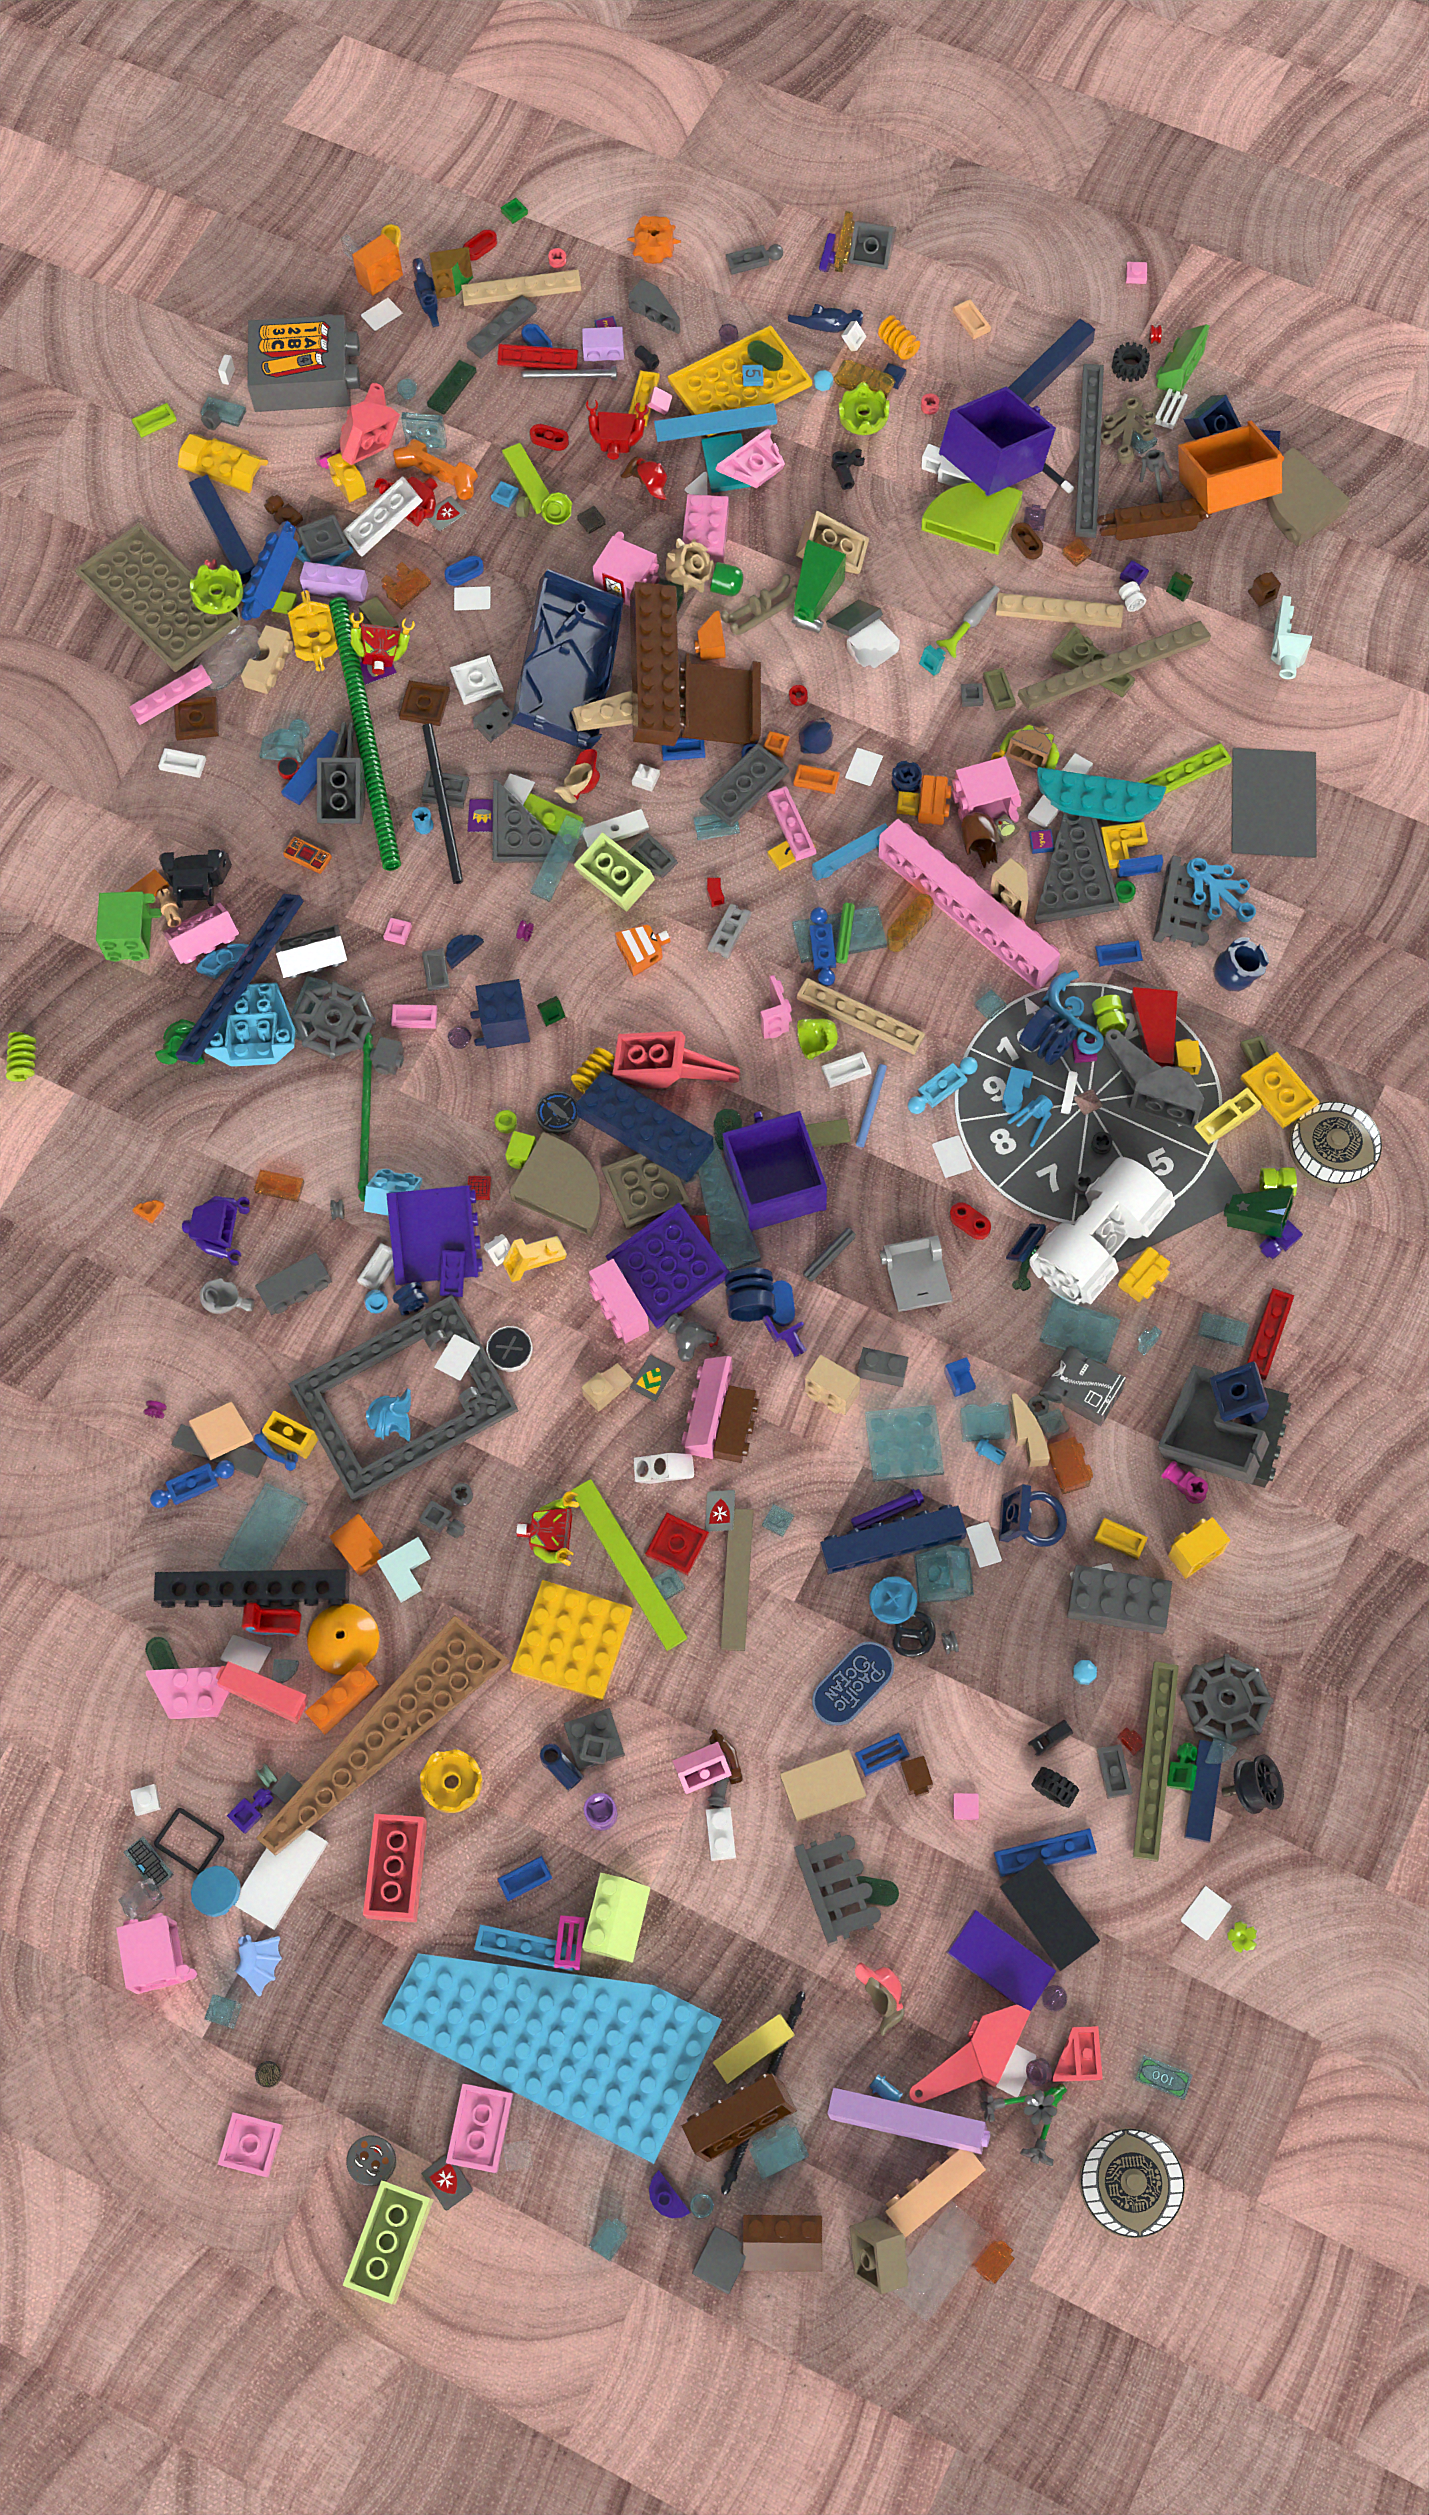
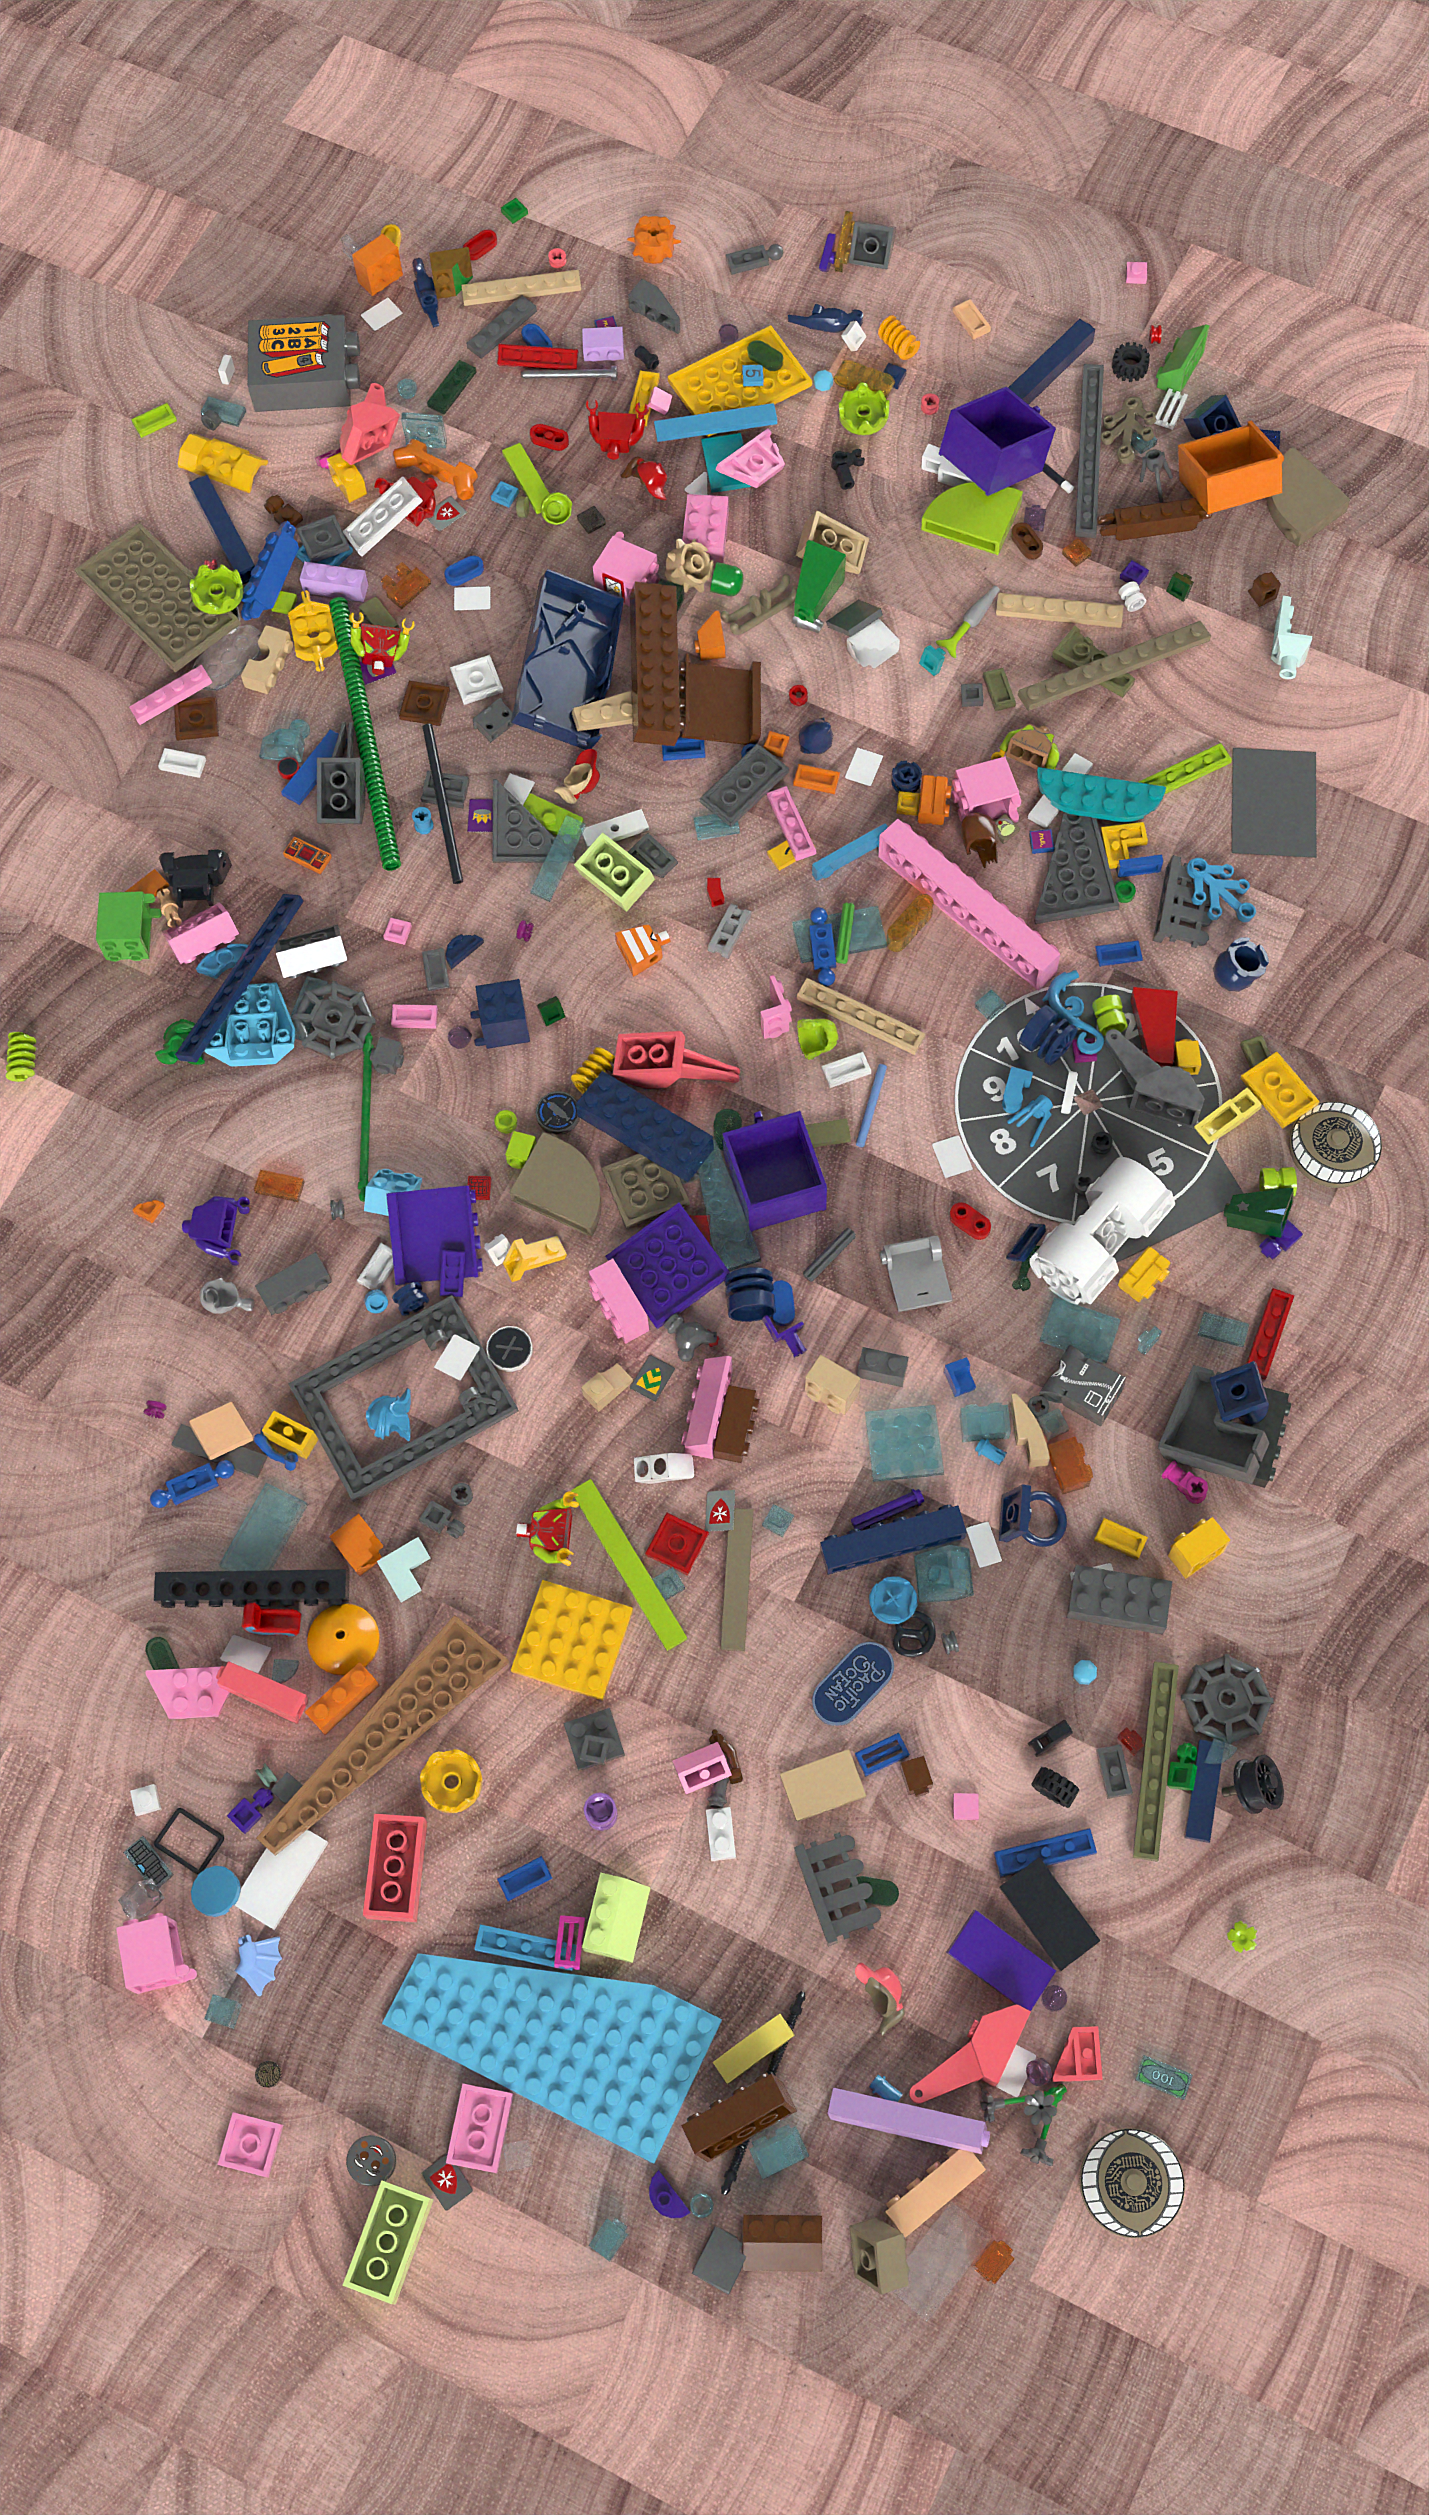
dark blue piece [540,1744,584,1791] -> none
white tile [632,764,660,792] -> none
medium azure plate [908,1057,978,1114] -> none
tan slope [990,858,1028,922] -> none
white sticker [1181,1886,1232,1940] -> none

